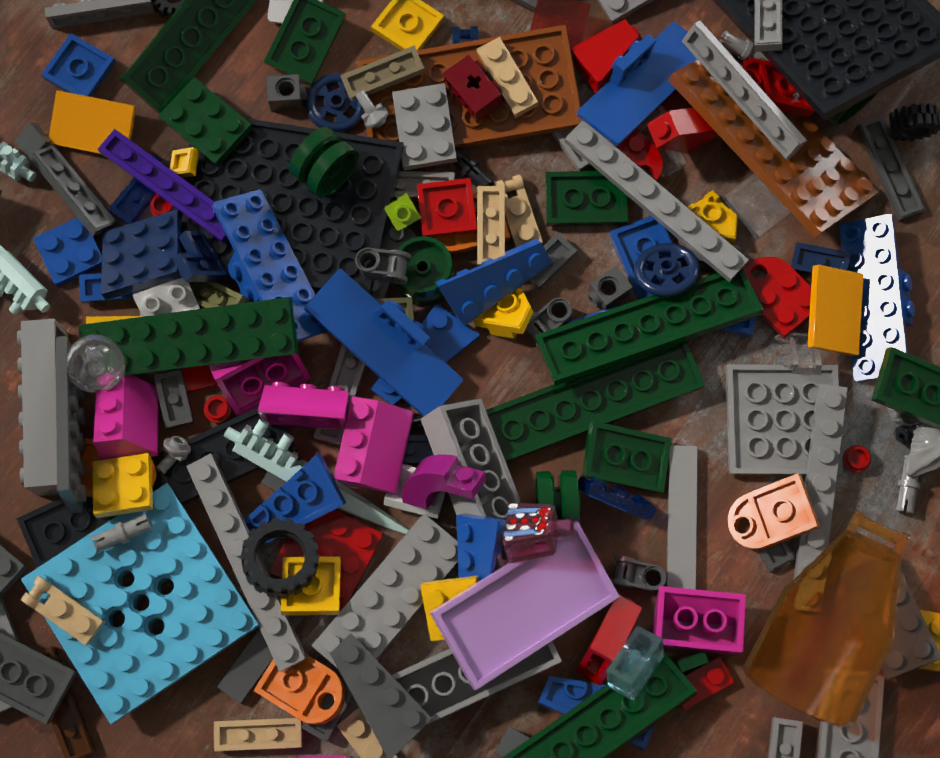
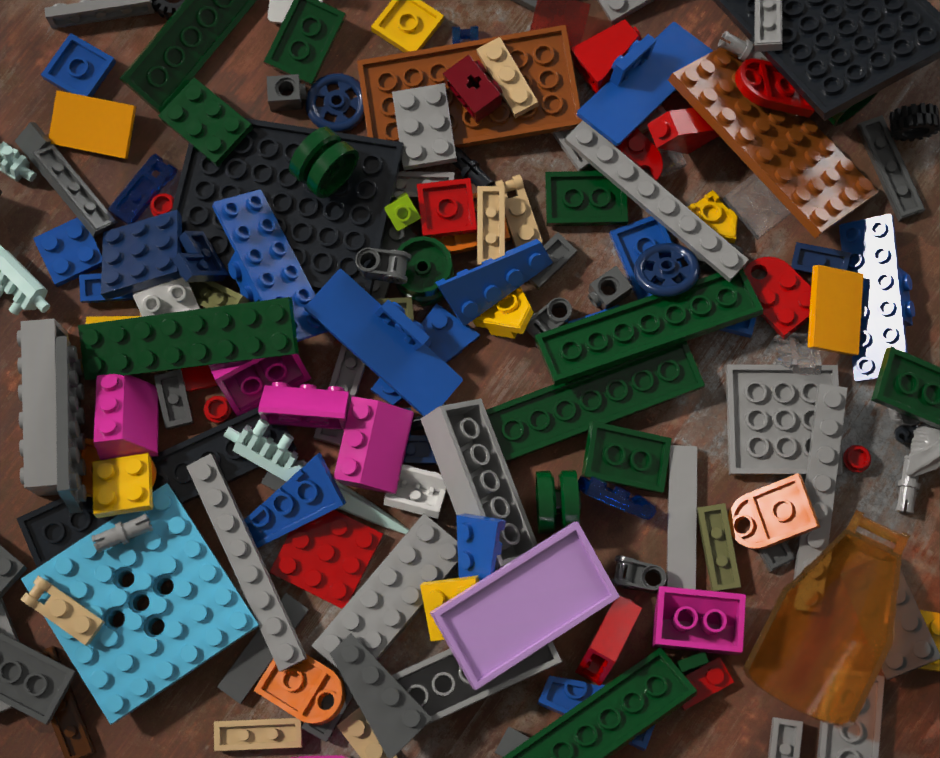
clear cylinder [66,334,125,392] -> none
dark purple plate [98,129,228,244] -> none
light grey plate [156,436,191,475] -> none
yellow tile [170,147,199,178] -> none
black tyre [241,518,319,598] -> none
yellow plate [281,557,341,616] -> none
dark tan plate [340,45,425,102] -> none
light grey plate [356,90,388,128] -> none
magenta arch [402,454,486,509] -> none
clear pink torso [503,503,574,563] -> none
clear light blue brick [606,626,664,701] -> none
light grey tile [682,21,807,160] -> none
none -> olive plate [697,503,741,592]

